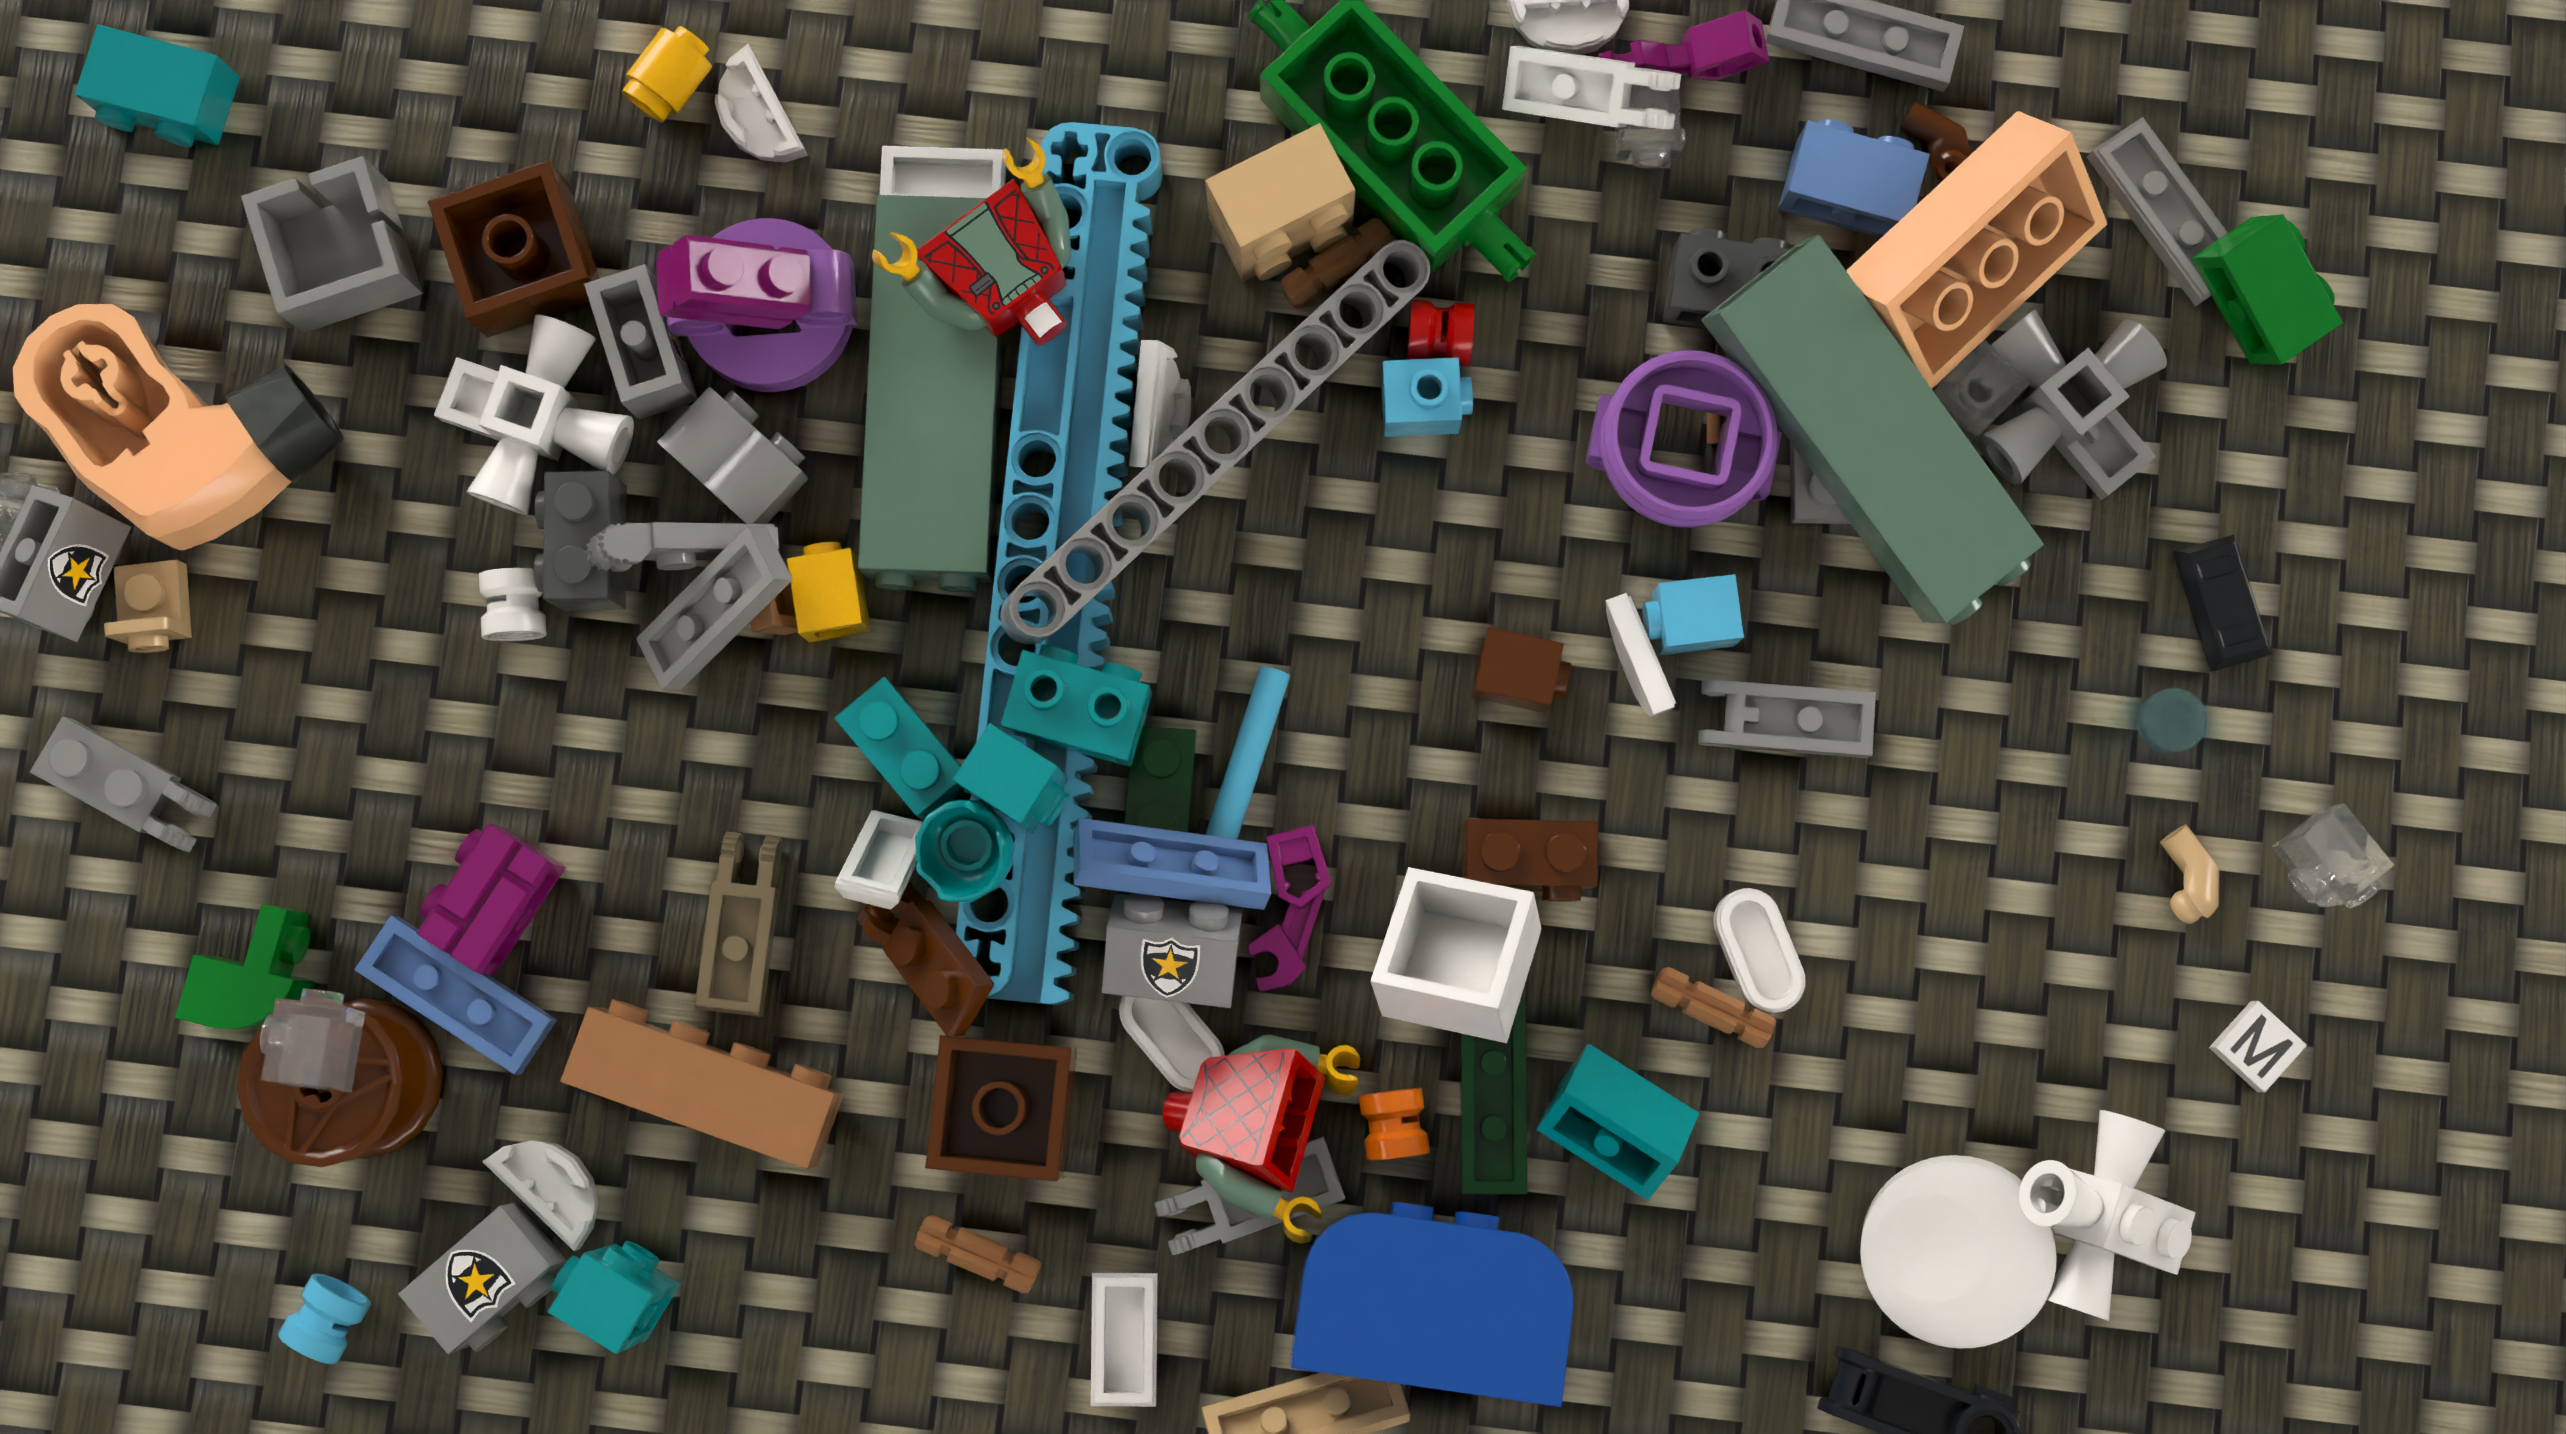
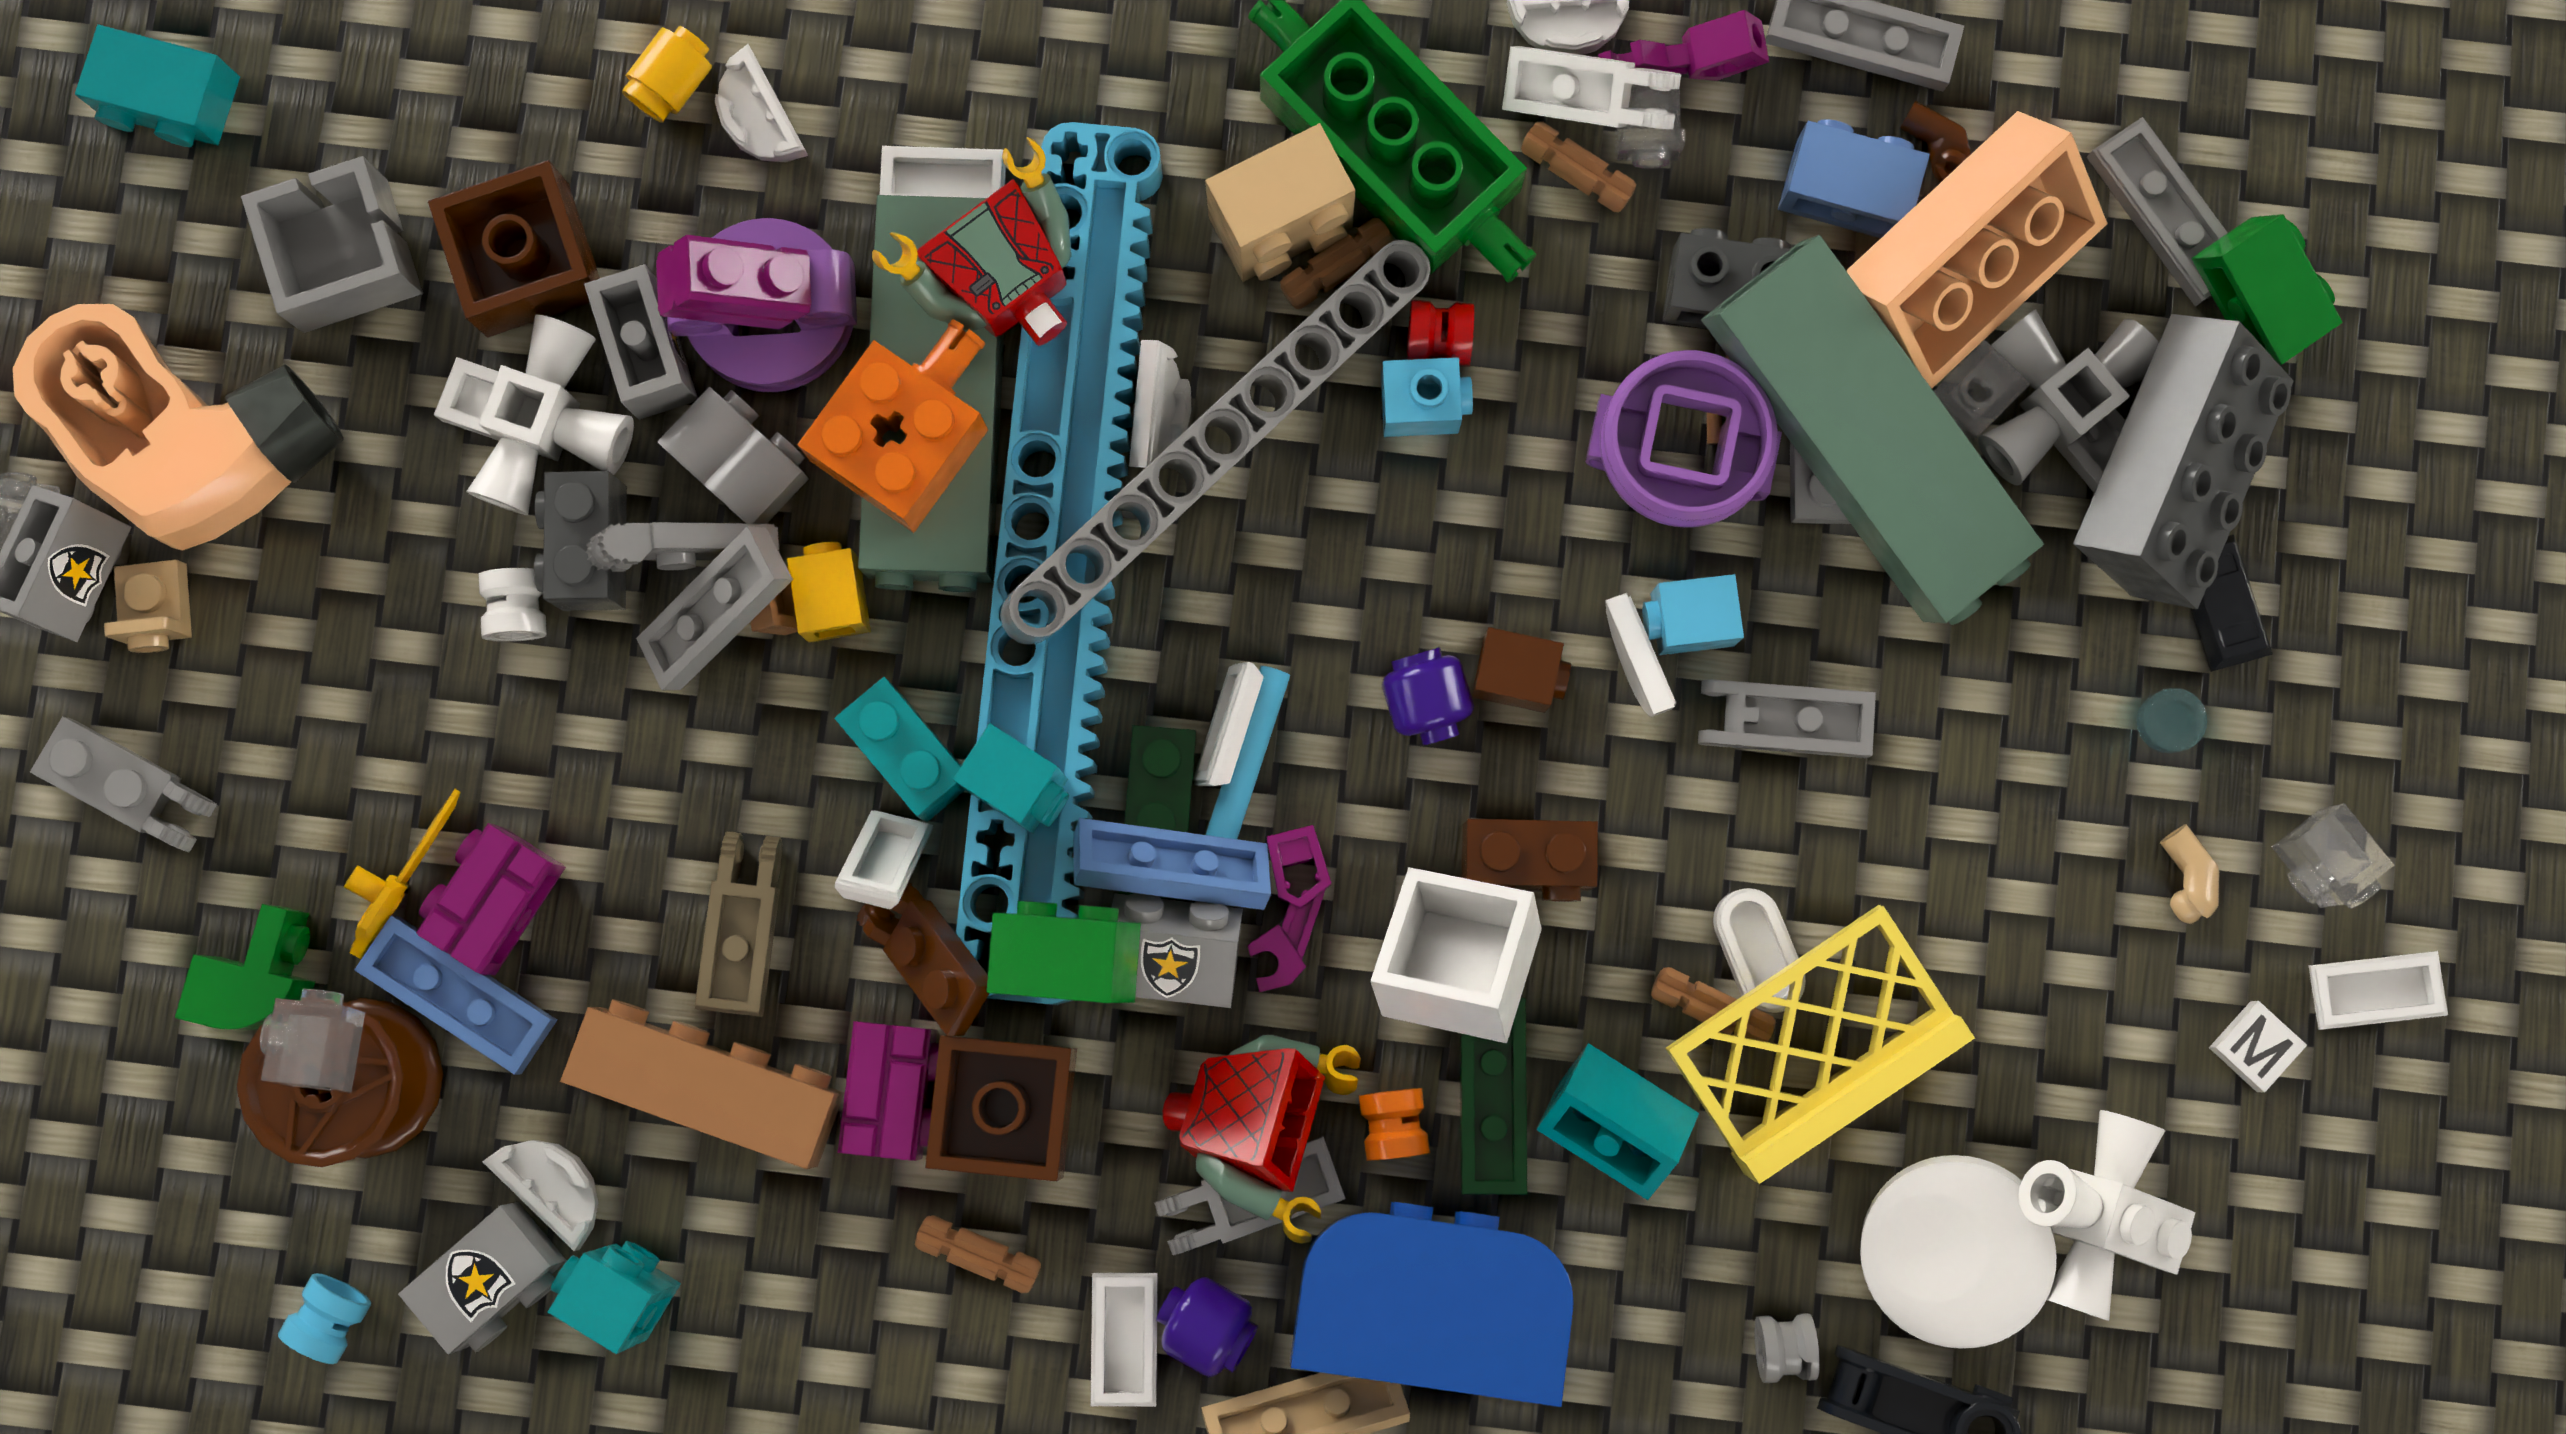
teal hair [915,800,1015,902] -> none
teal brick [1000,645,1152,767] -> none
white tile [1119,996,1225,1092] -> none
none -> yellow piece [344,789,461,959]
none -> orange brick [797,319,988,533]
none -> magenta brick [837,1021,939,1161]
none -> green brick [987,901,1141,1003]
none -> dark purple head [1156,1277,1258,1377]
none -> white tile [1193,662,1264,786]
none -> dark purple head [1382,647,1474,746]
none -> medium nougat axle [1521,121,1636,212]
none -> light yellow fence [1665,905,1975,1184]
none -> light grey wheel [1754,1313,1819,1383]
none -> dark grey brick [2073,314,2294,609]
none -> white tile [2309,951,2448,1030]

